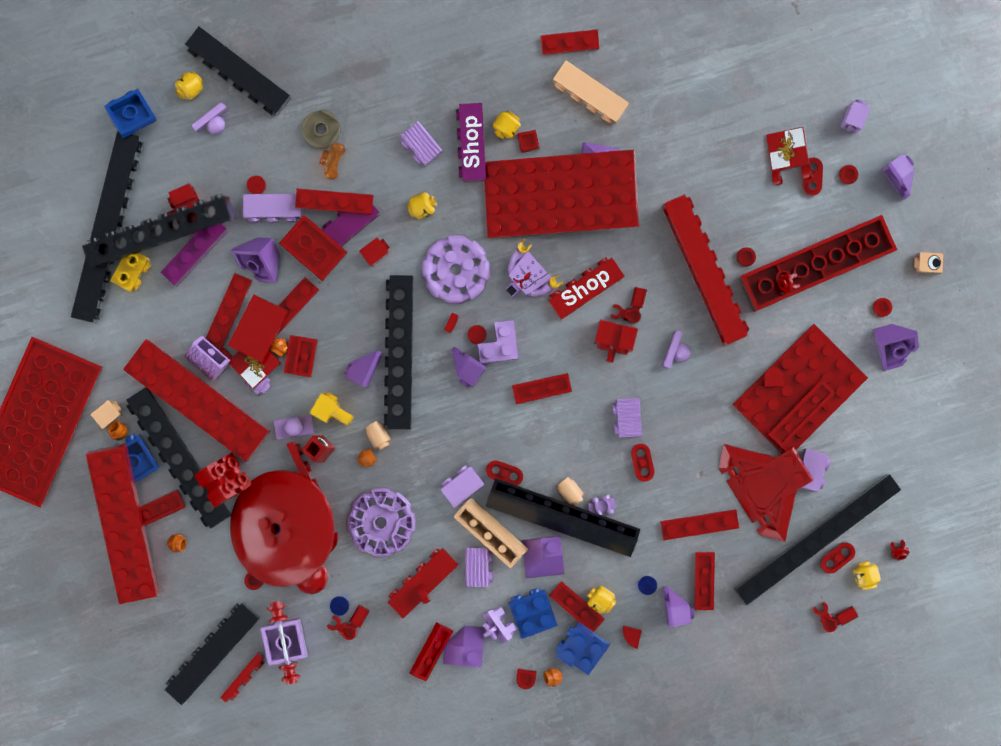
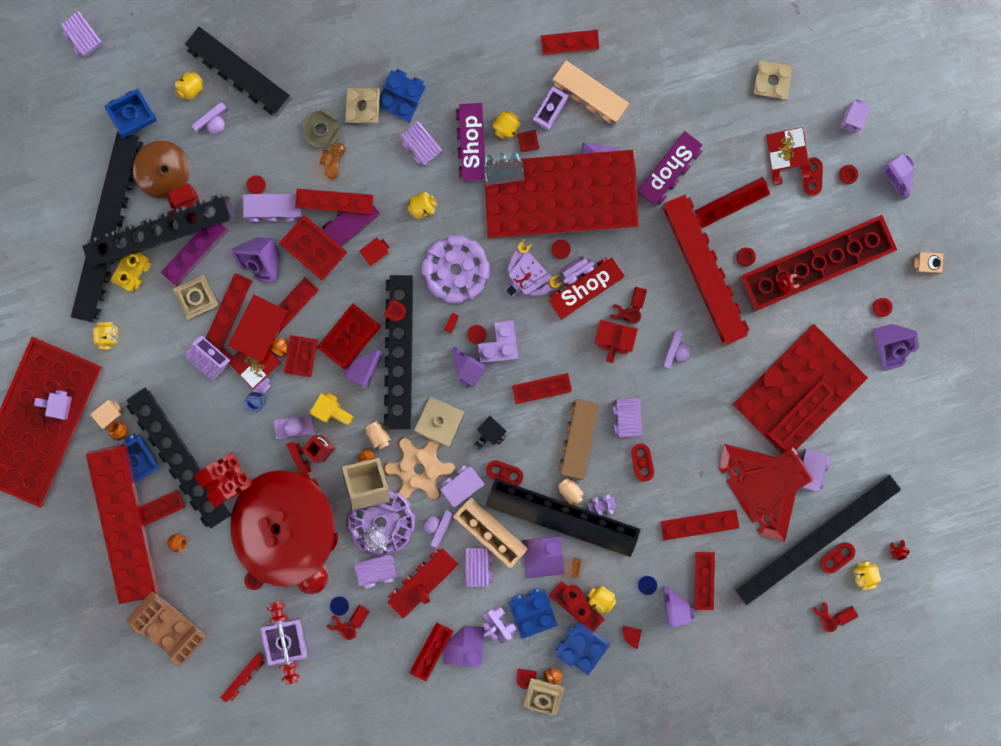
red brick [123,339,271,462] -> none
black brick [165,602,261,705] -> none
none -> lavender brick [34,390,72,420]
none -> lavender brick [61,12,104,58]
none -> yellow head [93,322,118,350]
none -> nougat plate [126,591,206,666]
none -> dark orange dish [132,141,190,198]
none -> tan piece [173,274,219,320]
none -> clear blue tile [244,392,265,412]
none -> red tile [317,303,381,370]
none -> tan piece [342,458,390,511]
none -> tan piece [345,88,380,123]
none -> lavender brick [354,554,398,589]
none -> clear head [362,524,391,554]
none -> blue plate [379,69,426,123]
none -> red tile [383,299,406,322]
none -> light nougat plate [383,437,455,501]
none -> tan plate [414,397,465,447]
none -> lavender tile [424,510,453,548]
none -> black brick [473,416,507,450]
none -> clear light blue plate [484,151,525,186]
none -> tan piece [523,678,564,716]
none -> lavender brick [533,87,568,131]
none -> red tile [552,240,571,260]
none -> medium nougat brick [558,399,599,479]
none -> lavender piece [559,256,594,285]
none -> red plate [563,584,591,621]
none -> clear orange tile [570,557,581,578]
none -> magenta brick [637,131,703,206]
none -> red plate [694,177,770,228]
none -> tan piece [753,60,793,100]

